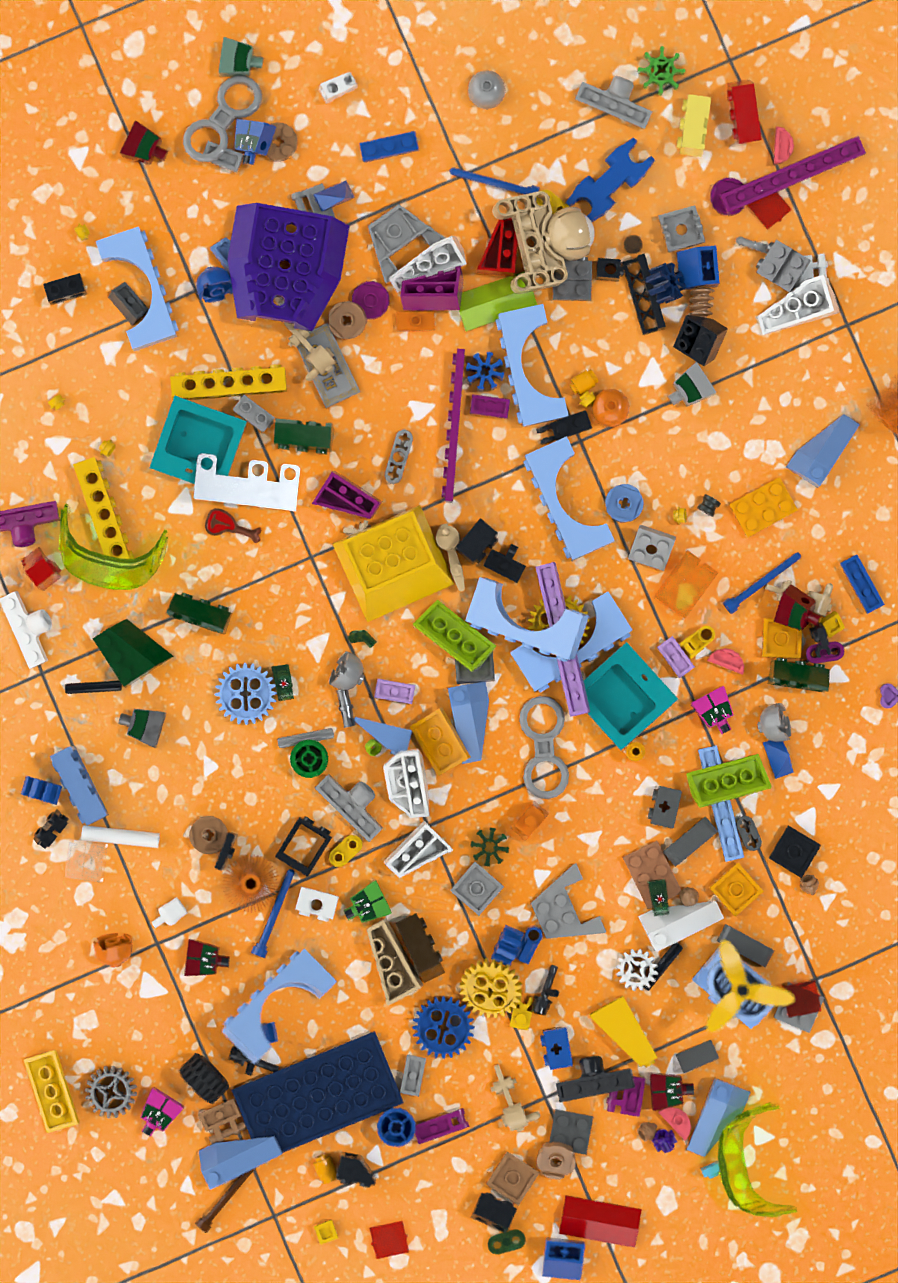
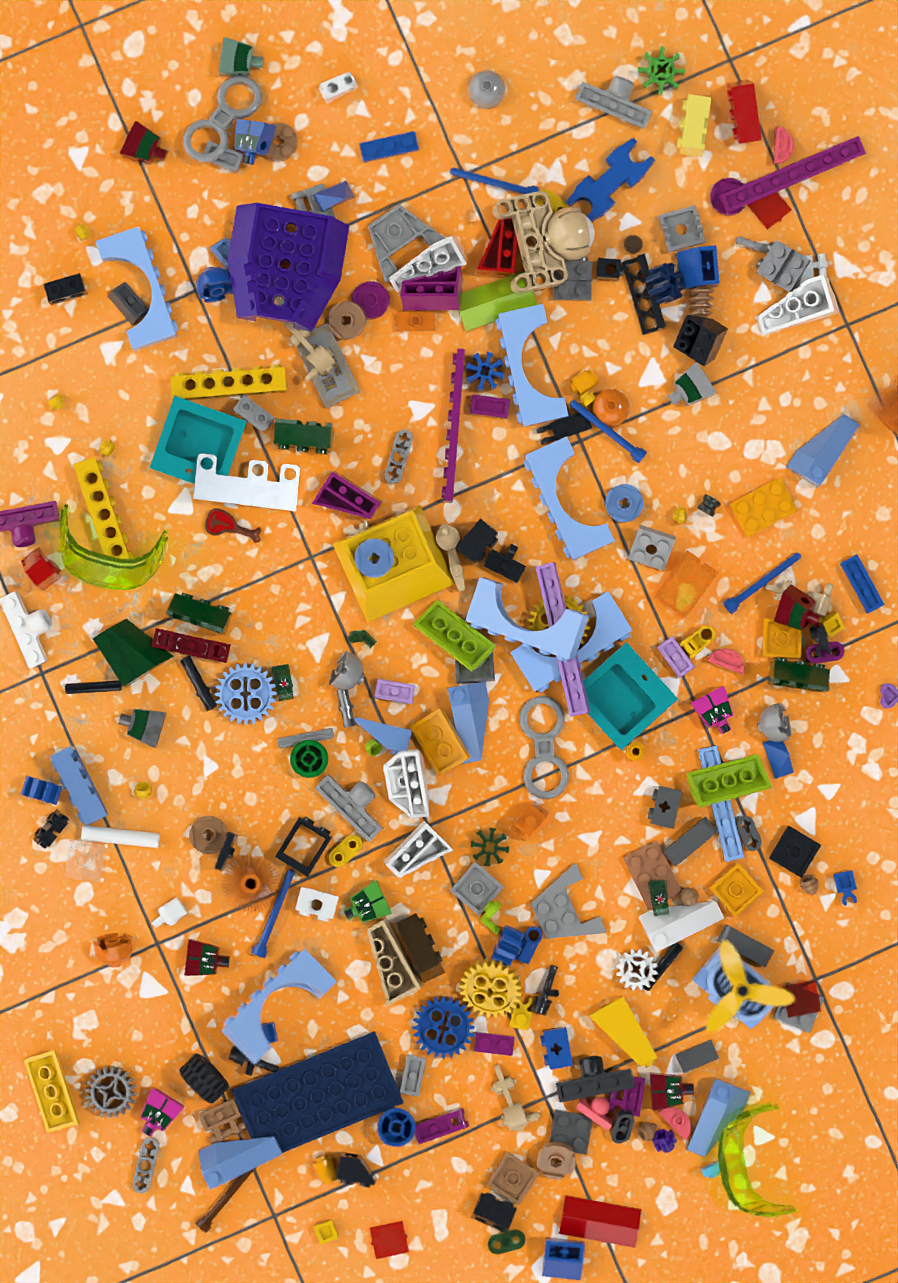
none -> light grey beam [132,1137,160,1193]
none -> yellow plate [133,782,153,799]
none -> dark red slope [152,628,231,663]
none -> black pin [180,656,218,712]
none -> medium blue plate [355,538,394,578]
none -> magenta plate [474,1032,515,1056]
none -> lime plate [480,900,502,935]
none -> blue piece [570,400,647,464]
none -> coral tile [576,1097,614,1130]
none -> black plate [610,1109,635,1144]
none -> blue plate [833,870,857,906]

